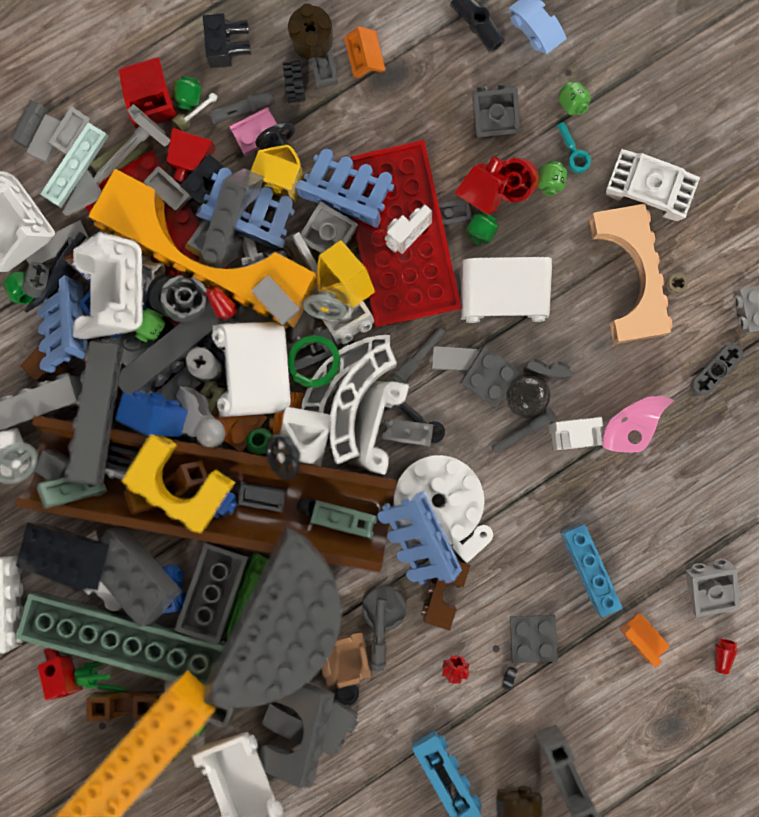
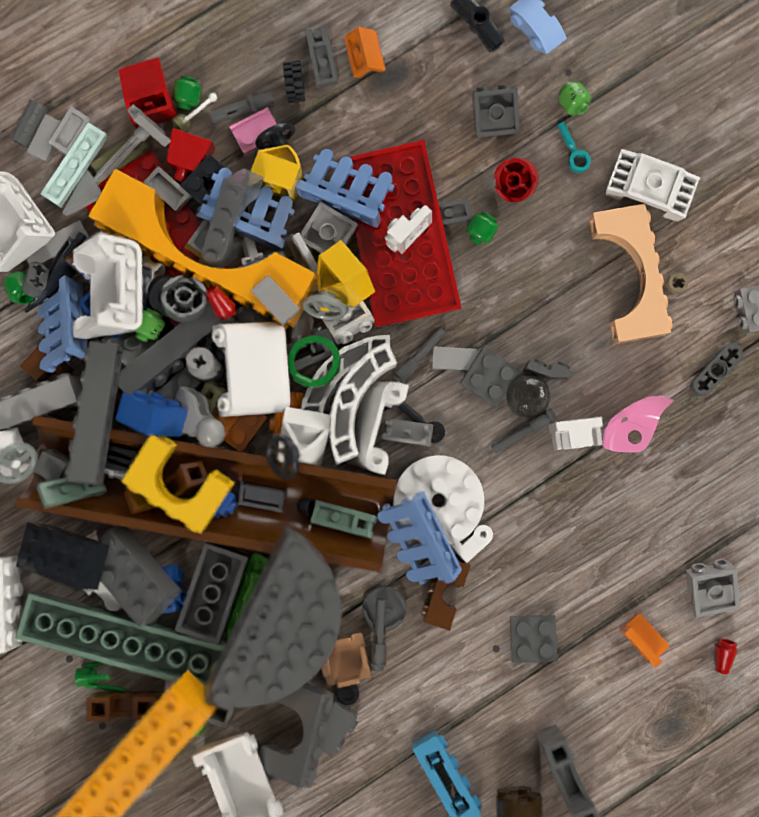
red torso [37,648,83,701] -> none
black brick [203,13,251,68] -> none
green head [245,428,276,457] -> none
dark grey slope [262,702,304,744] -> none
dark brown brick [288,3,333,59] -> none
red gear [442,655,470,684] -> none
red torso [455,156,507,215] -> none
white windscreen [460,257,552,323] -> none
black tile [501,666,518,691] -> none
bright green head [538,161,567,196] -> none
dark azure brick [560,523,623,618] -> none

